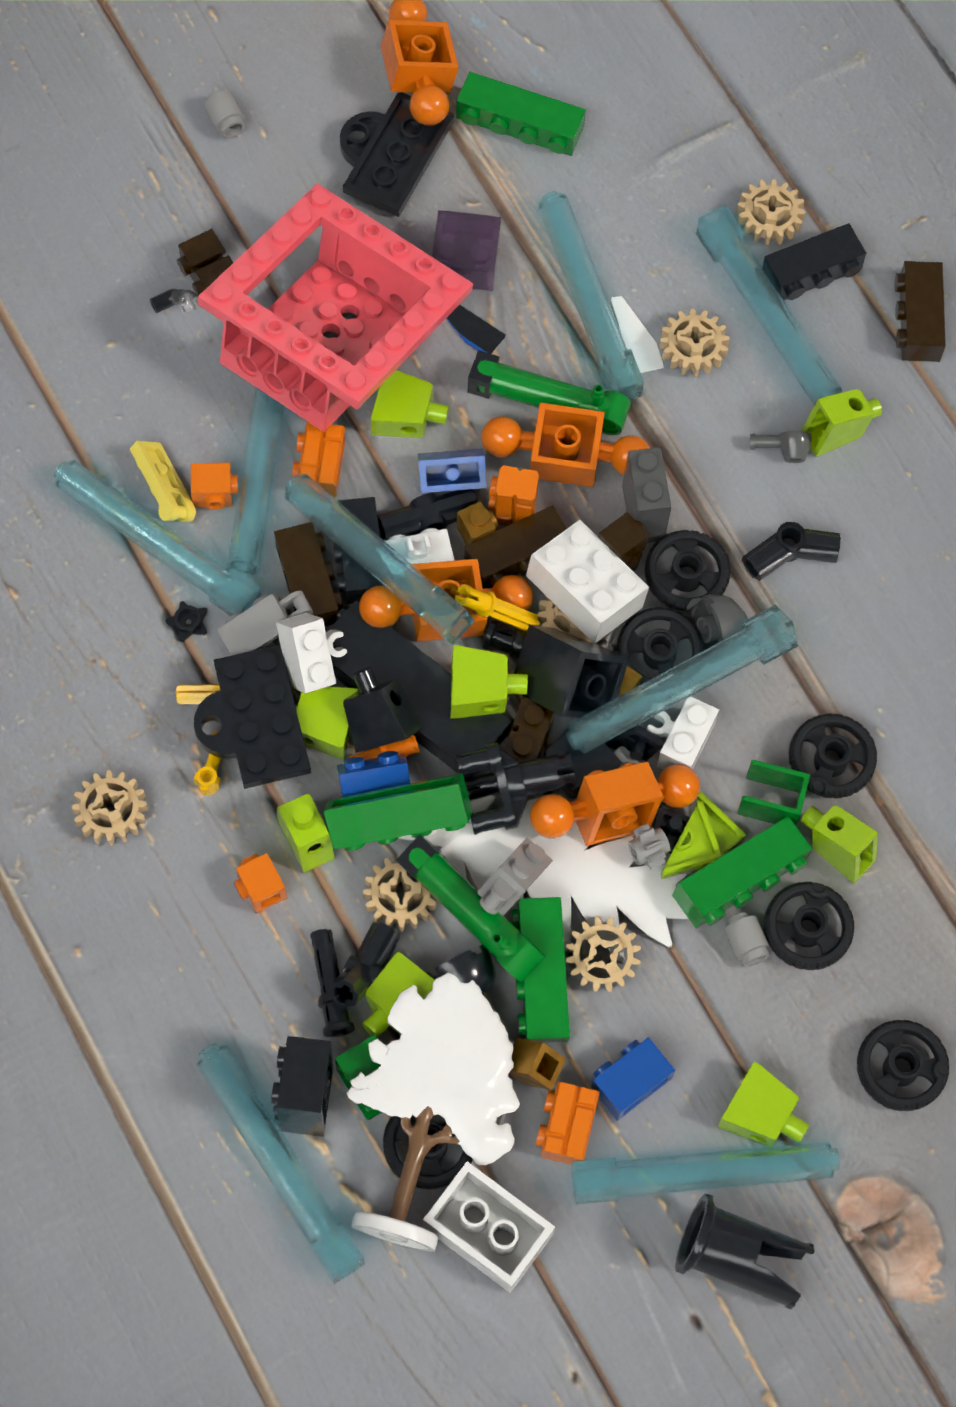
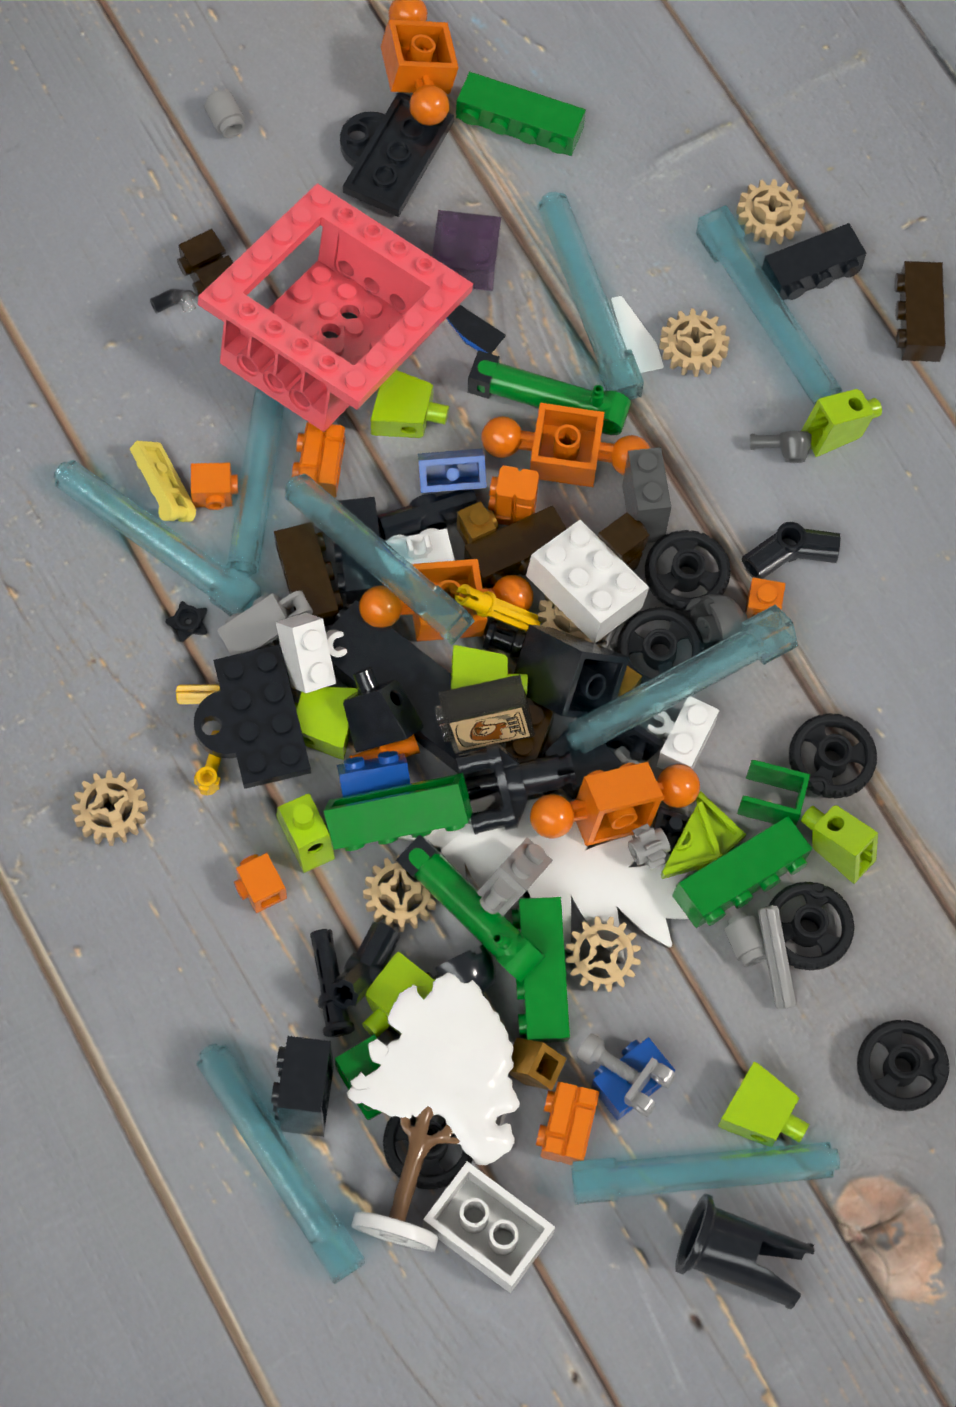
none -> clear smoke brick [435,675,535,753]
none -> light grey bar [577,1033,676,1117]
none -> orange brick [745,577,786,629]
none -> light grey axle [758,905,796,1009]

